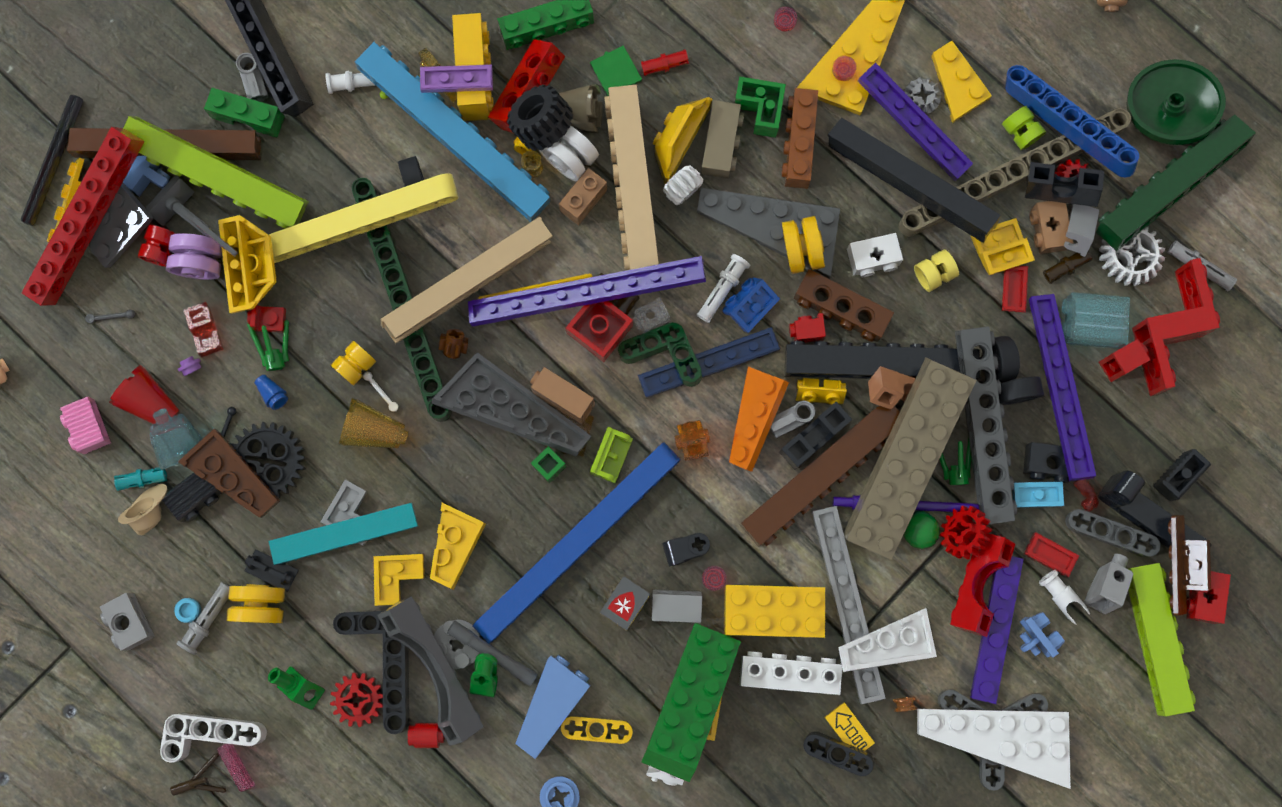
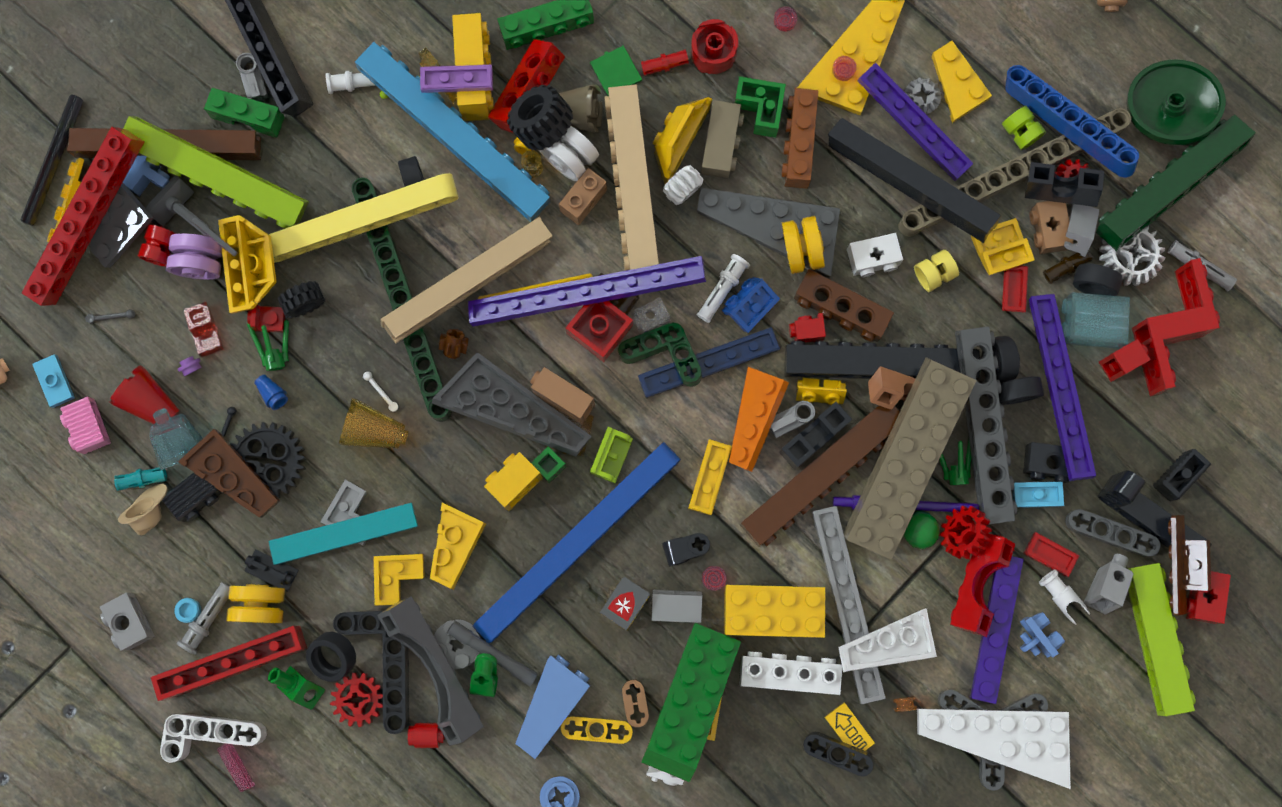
dark brown plant [170,753,226,796] -> none
yellow wheel [331,341,376,386] -> none
clear orange brick [674,420,710,461] -> none
clear red arm [1073,479,1099,512] -> none
none -> medium azure plate [32,354,75,408]
none -> red brick [150,626,308,701]
none -> black tyre [278,281,326,318]
none -> black tyre [306,632,356,682]
none -> yellow brick [484,452,543,512]
none -> medium nougat beam [622,680,649,727]
none -> yellow tile [688,439,732,516]
none -> red brick [691,19,738,74]
none -> black tyre [1072,264,1123,298]

